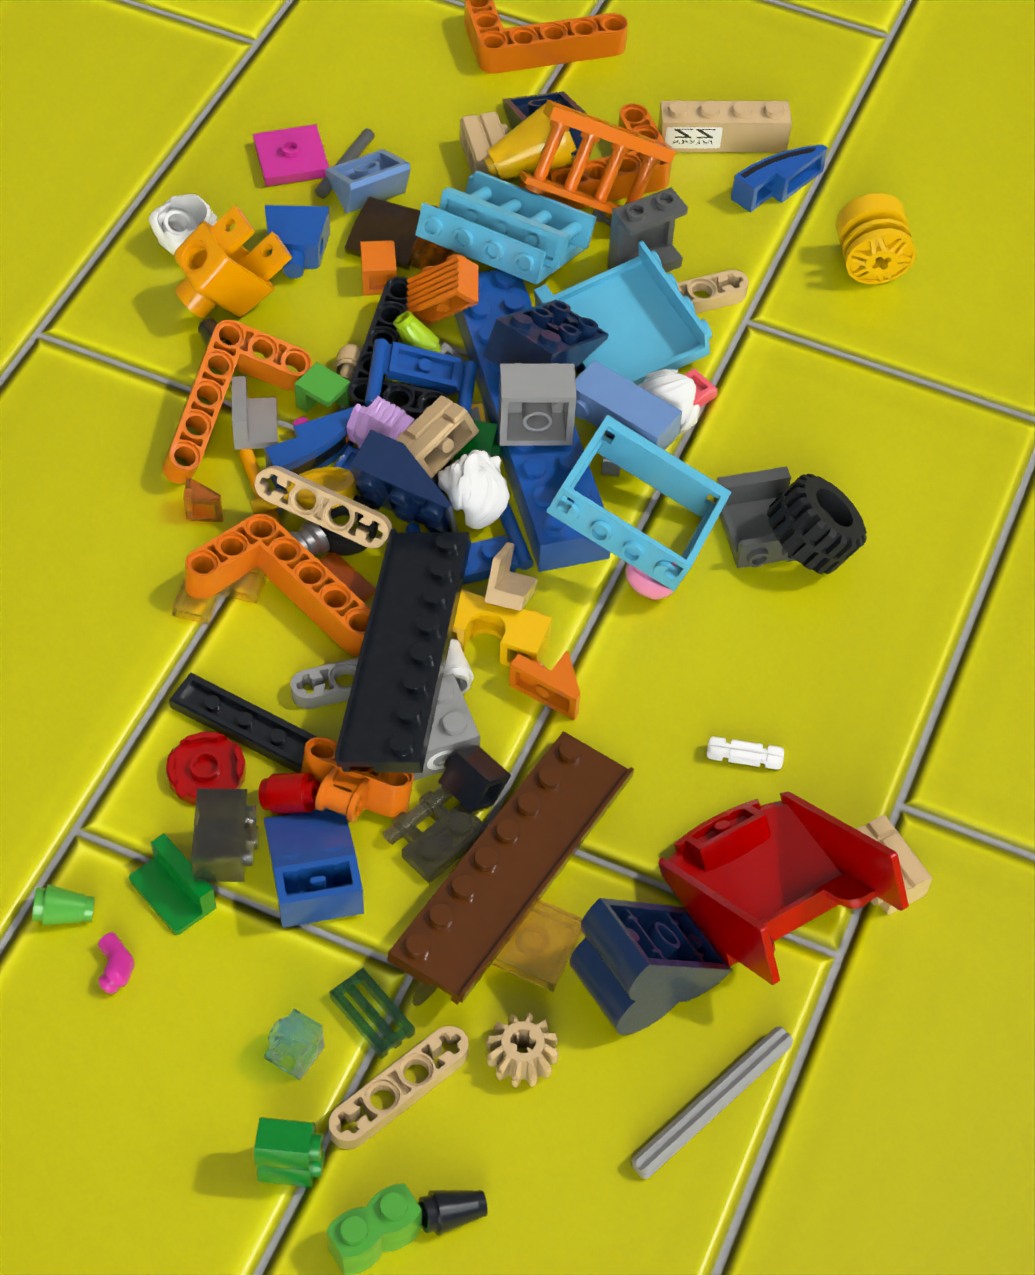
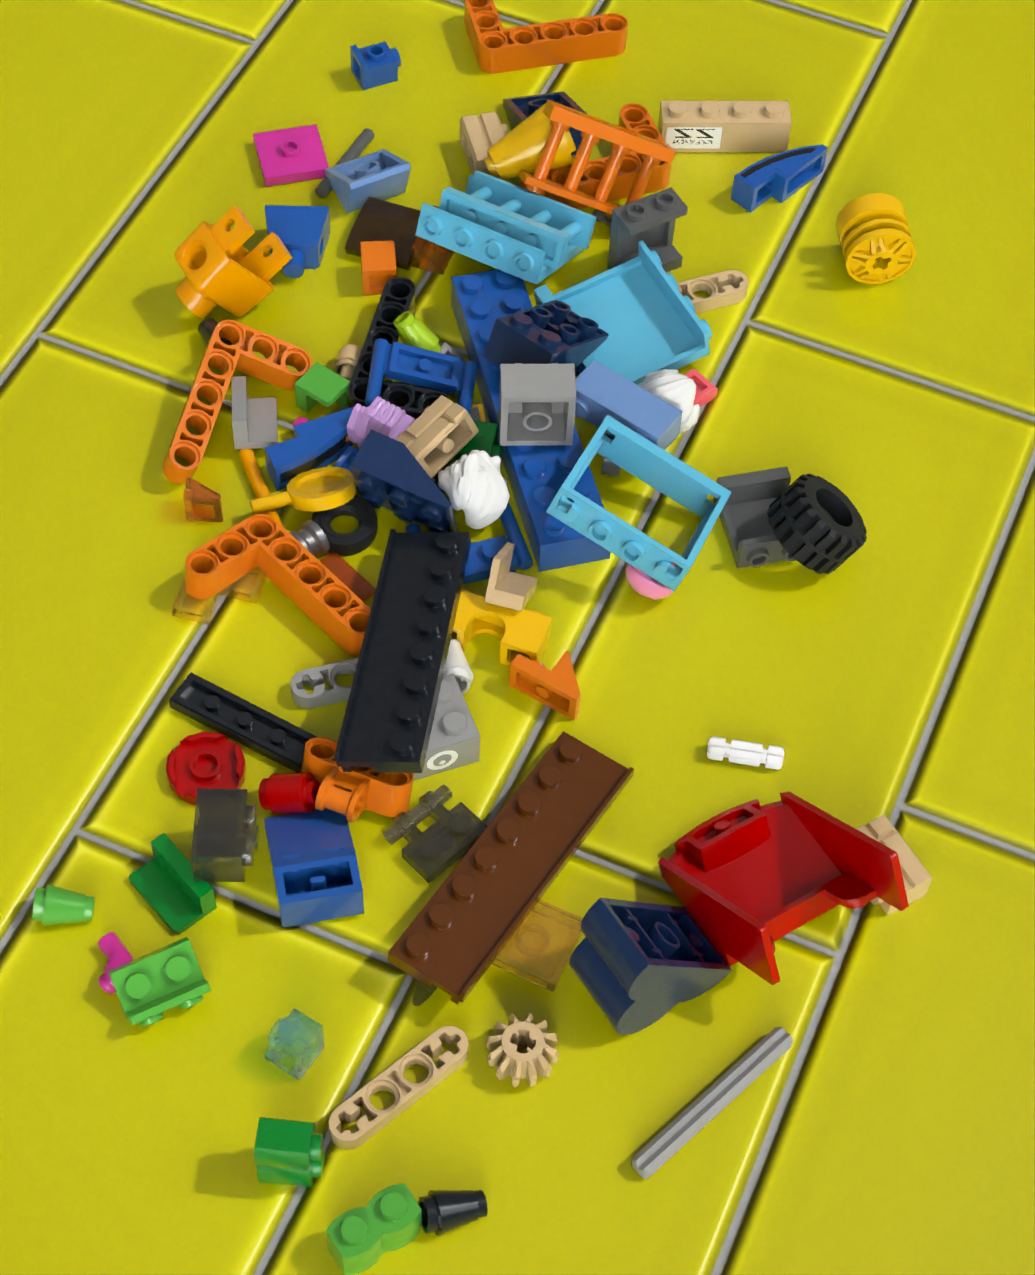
white hair [148,194,217,255] -> none
tan beam [254,465,392,548] -> none
clear green tile [330,968,415,1059] -> none
orange brick [406,254,479,325] -> none
black brick [438,745,511,812] -> none
none -> bright green bracket [107,937,211,1026]
none -> blue brick [350,42,401,90]

